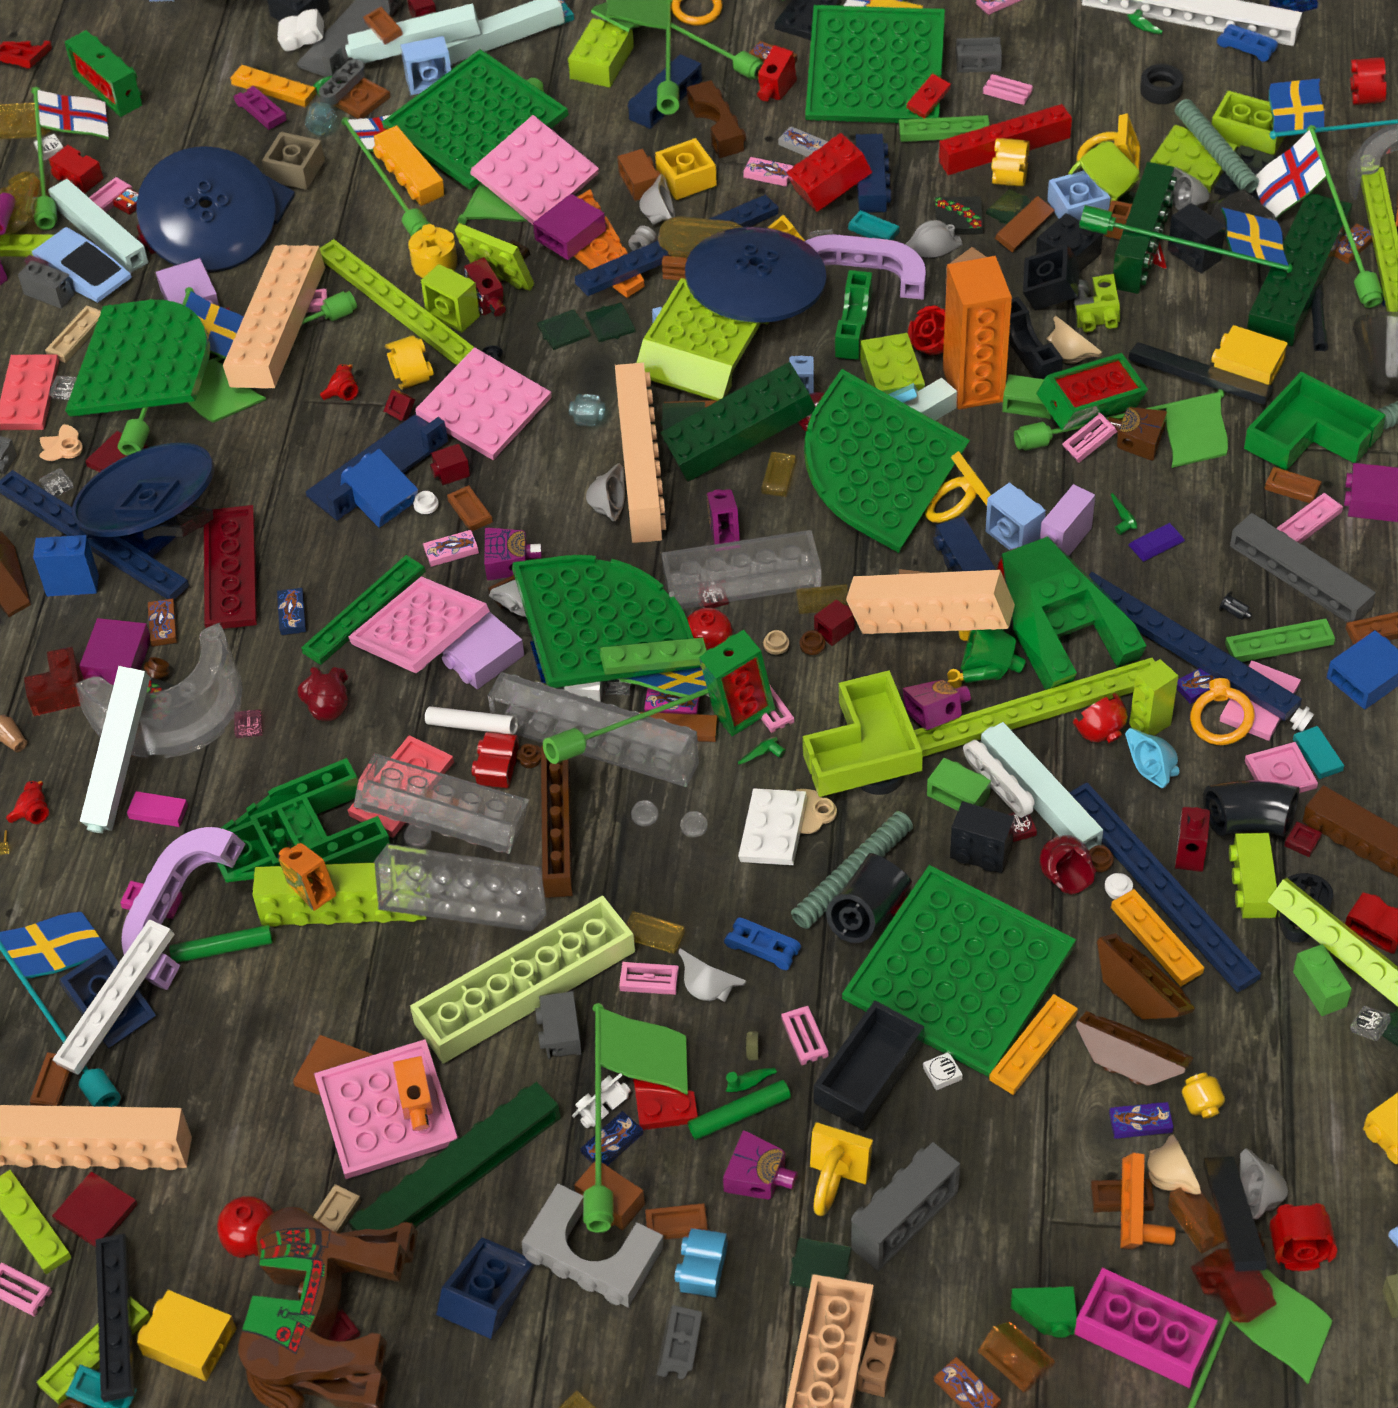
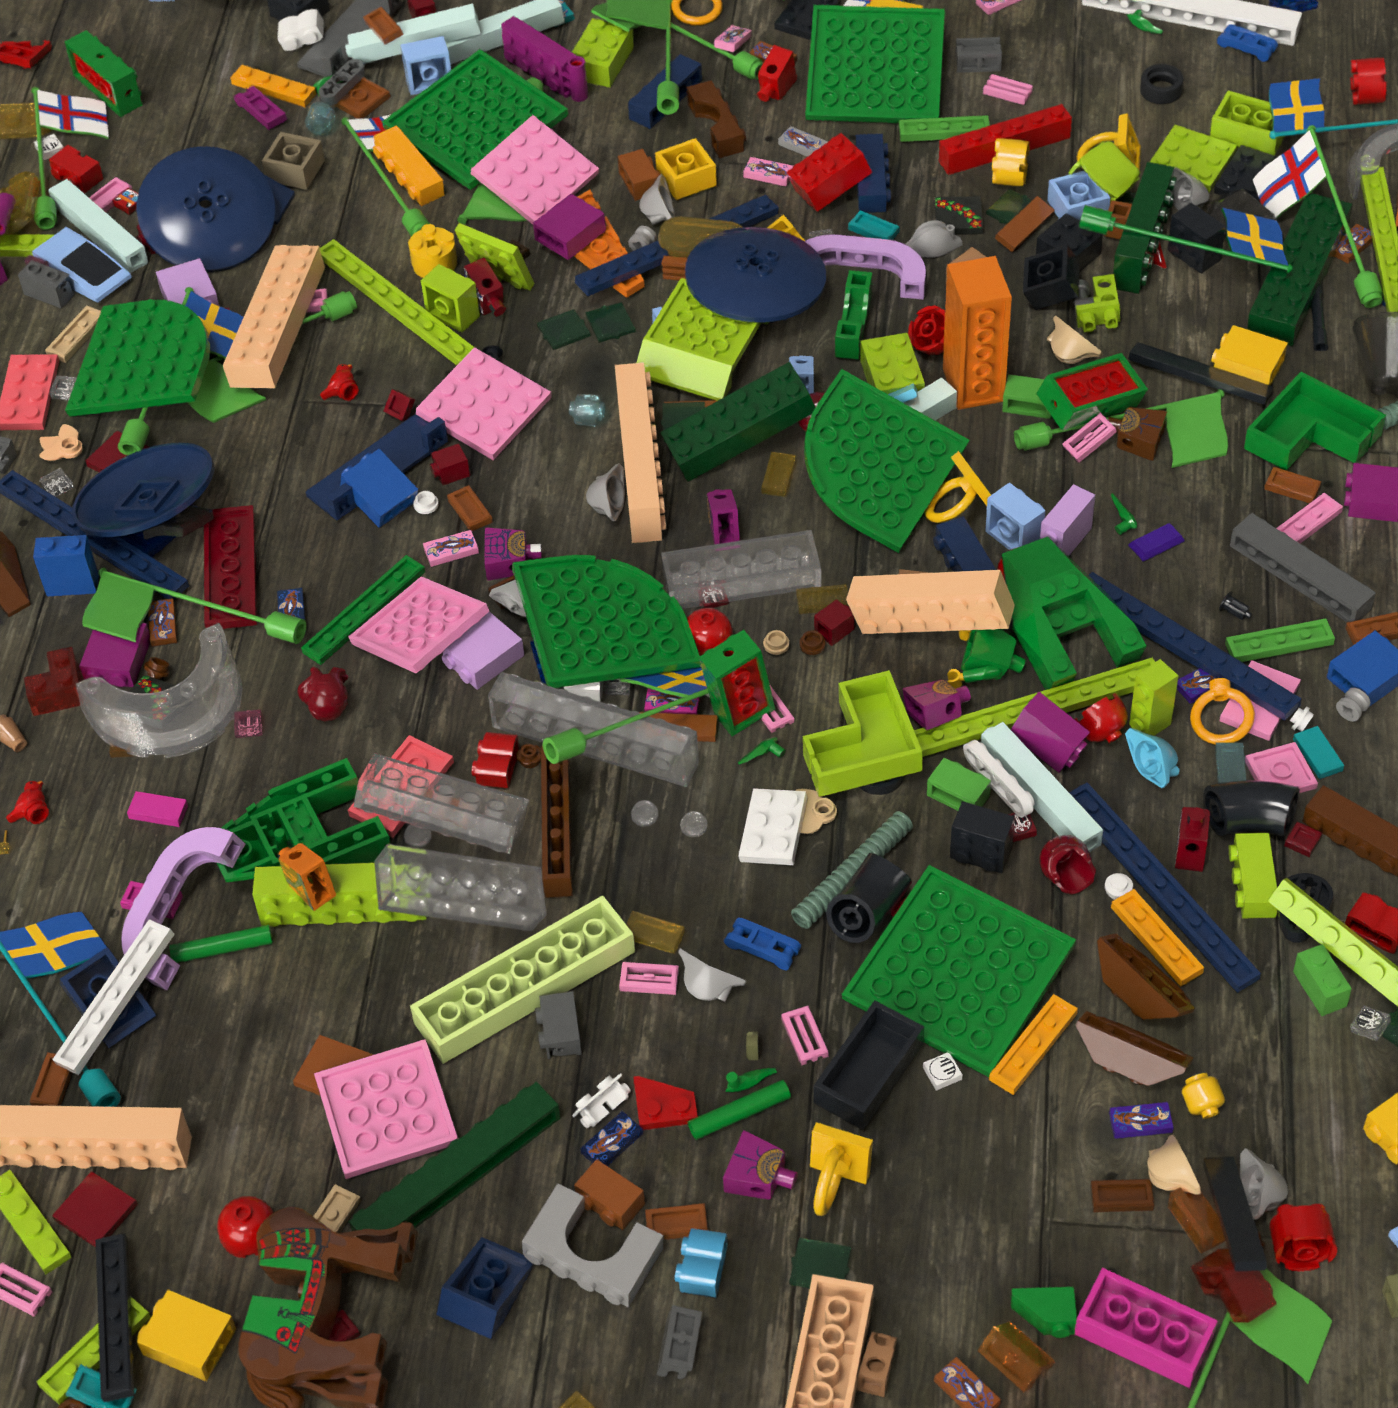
light aqua brick [80,666,150,833] -> none
yellow brick [385,335,434,390] -> none
orange torso [393,1056,433,1131] -> none
white piece [425,706,518,735] -> none
bright green flag [583,1003,688,1233] -> none
bright green plate [600,638,706,675] -> none
dark grey brick [851,1142,960,1272] -> none
red plate [907,73,951,119] -> none
black arch [1009,297,1063,379] -> none
reddish brown plate [1089,845,1113,872] -> none
orange piece [1120,1153,1175,1250] -> none
sand green piece [1175,99,1259,194] -> none
none -> bright green flag [83,568,306,644]
none -> magenta hinge [501,16,588,102]
none -> bright pink tile [714,25,752,52]
none -> magenta brick [1011,692,1090,773]
none -> clear light blue tile [1215,742,1246,783]
none -> light grey wheel [1336,688,1371,722]

